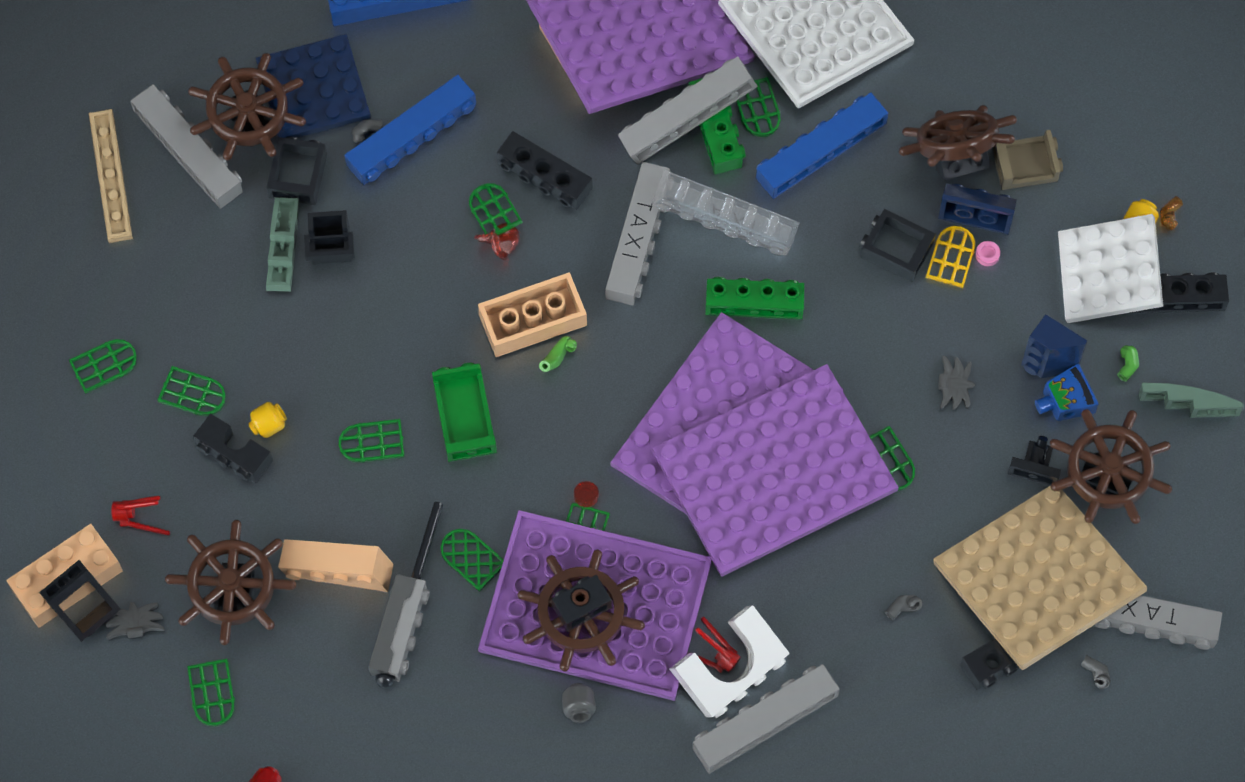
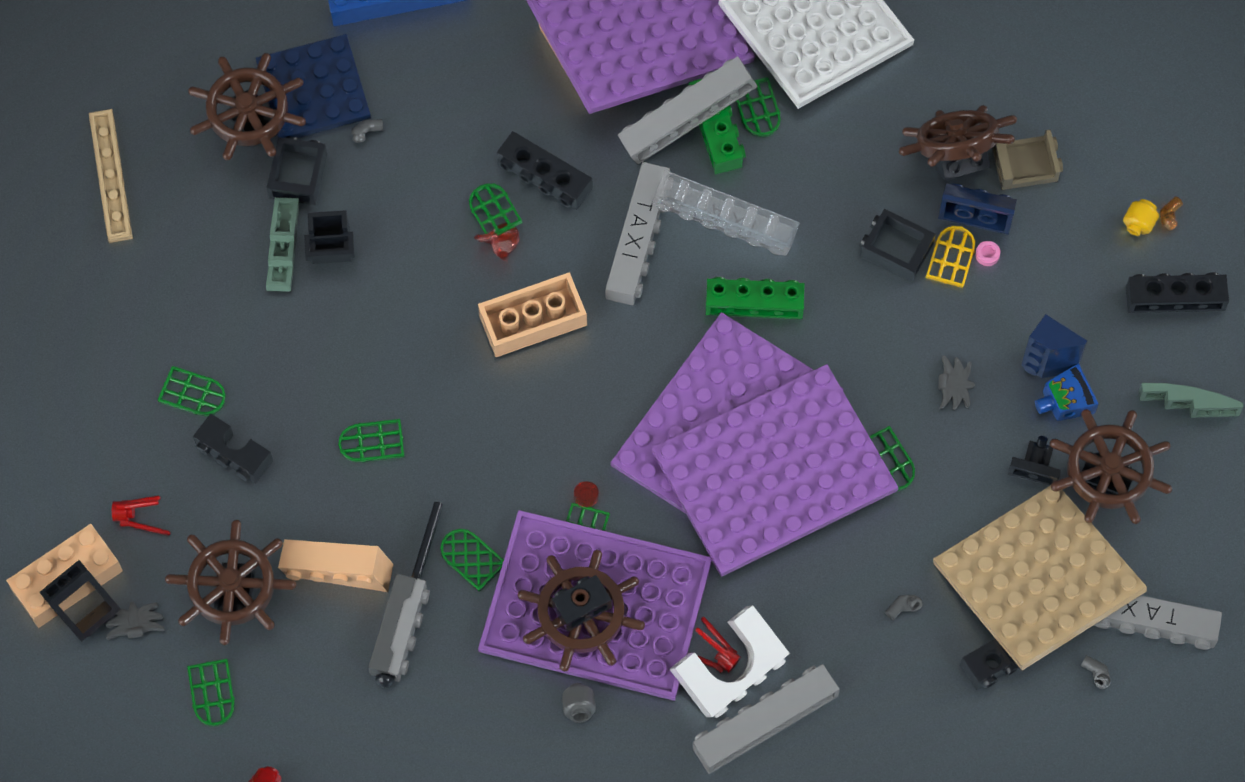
green window [69,339,137,394] -> none
light grey brick [130,84,243,209] -> none
yellow head [248,402,287,438] -> none
blue brick [344,75,476,185] -> none
green panel [432,362,497,462] -> none
bright green arm [539,336,577,372] -> none
blue brick [756,93,888,199] -> none
white plate [1058,214,1163,323] -> none
bright green arm [1117,345,1139,382] -> none

